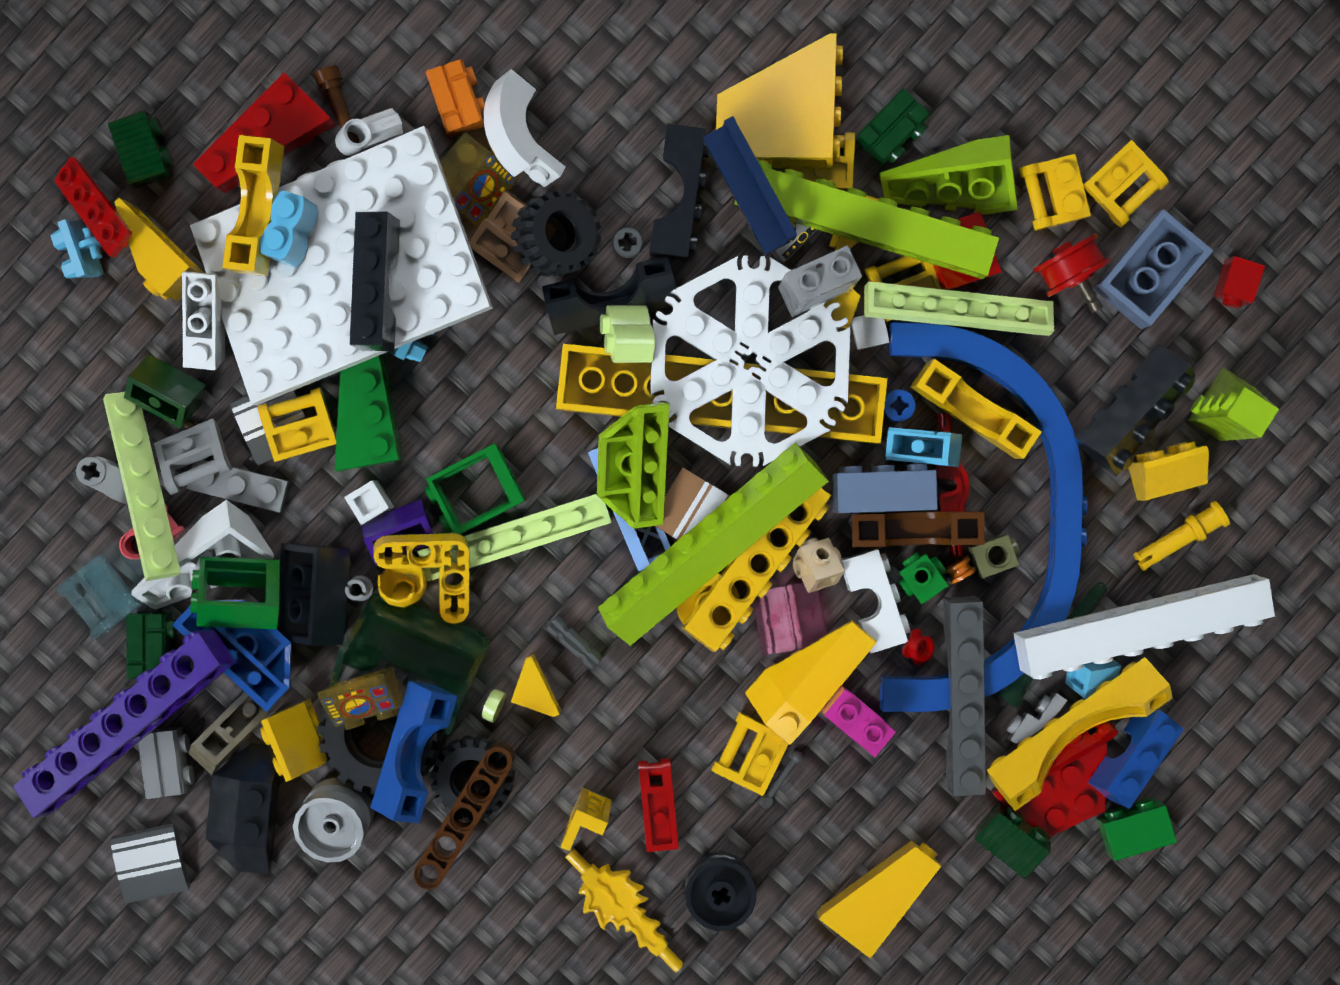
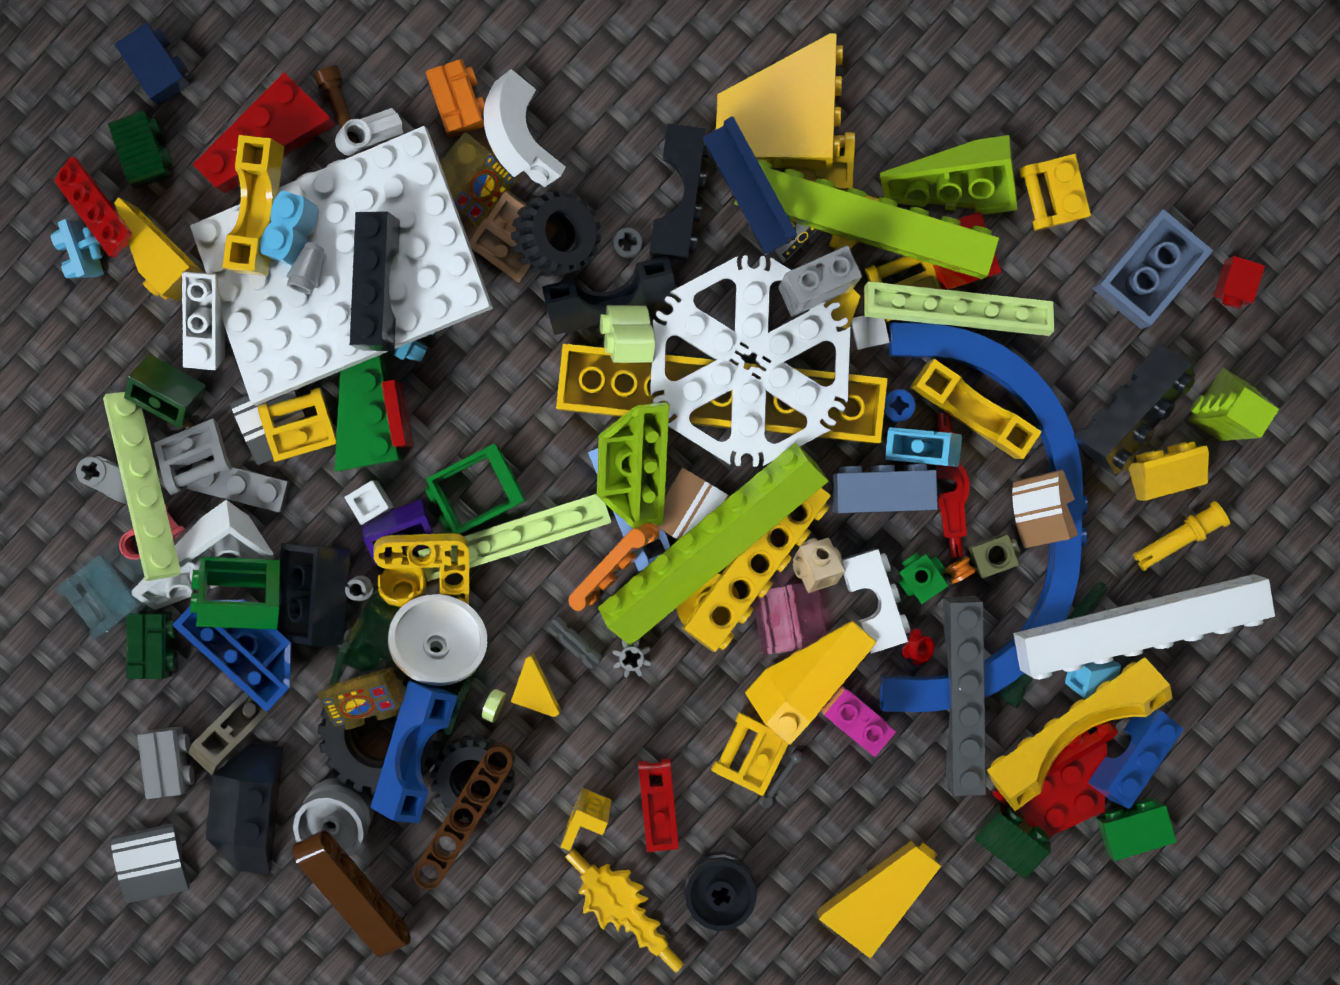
dark purple brick [13,630,236,818] -> none
yellow slope [260,699,328,782] -> none
reddish brown arch [852,510,985,547] -> none
dark green brick [855,88,930,166] -> none
light grey slope [1006,693,1067,744] -> none
red wheel [1032,233,1112,313] -> none
yellow plate [1083,140,1169,227] -> none
none -> dark blue brick [114,23,190,105]
none -> light grey cone [286,242,324,294]
none -> reddish brown beam [292,830,411,958]
none -> red tile [381,380,414,448]
none -> white dish [388,594,487,686]
none -> orange plate [569,522,659,611]
none -> light grey gear [613,639,651,678]
none -> medium nougat slope [1012,469,1078,548]

